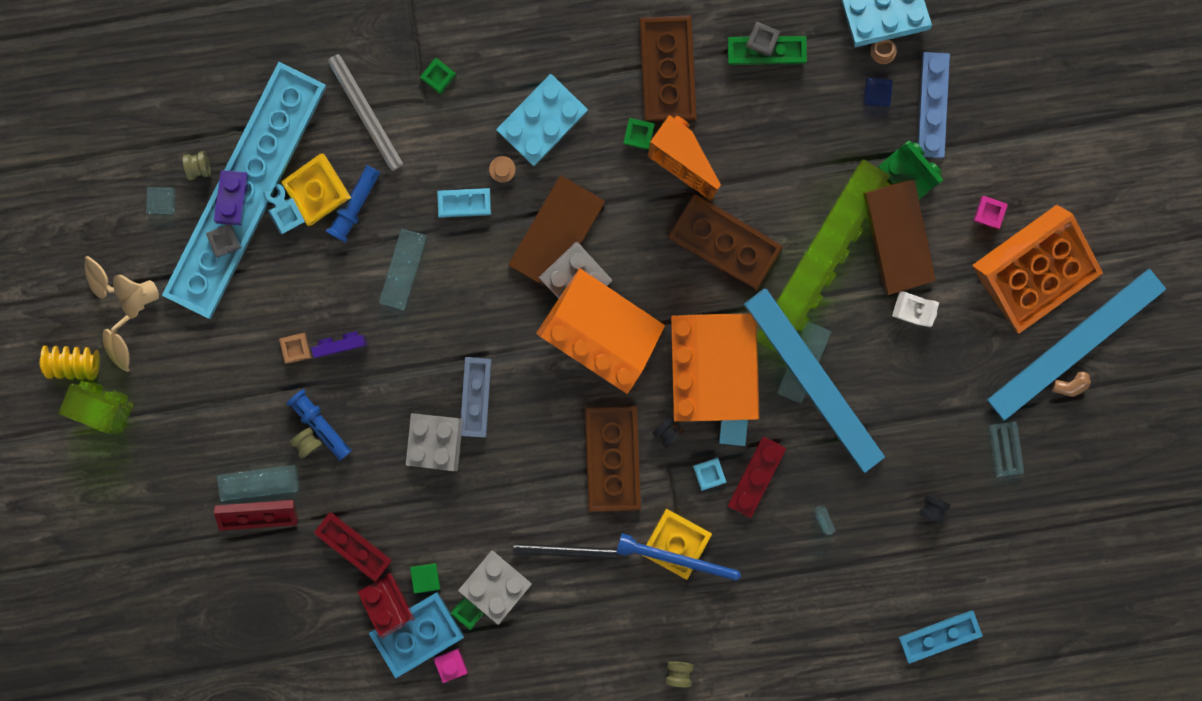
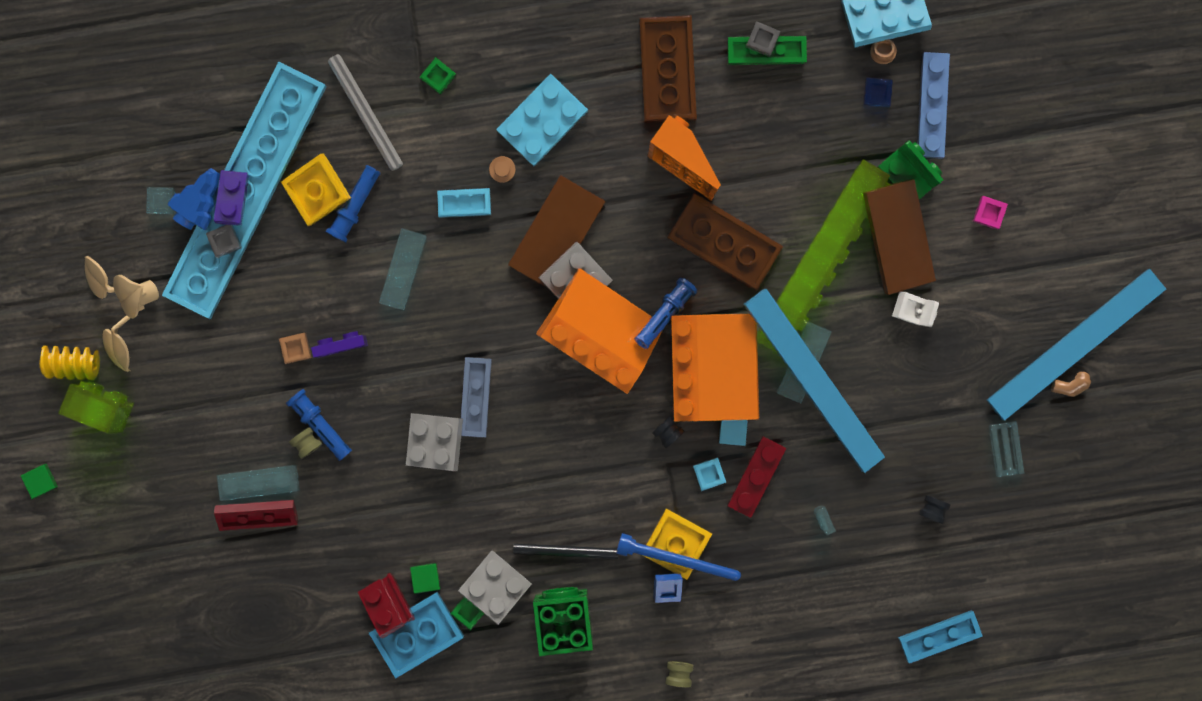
olive wheel [183,151,211,180] -> none
medium azure plate [263,184,305,234] -> none
dark red plate [314,512,392,581] -> none
dark pink plate [434,648,468,683] -> none
reddish brown tile [585,406,641,512] -> none
green plate [623,118,655,150] -> none
orange slope [972,205,1103,334] -> none
none -> green tile [21,464,58,499]
none -> blue rock [167,168,220,230]
none -> green brick [533,587,593,656]
none -> blue pin [634,278,697,349]
none -> blue plate [653,574,683,603]

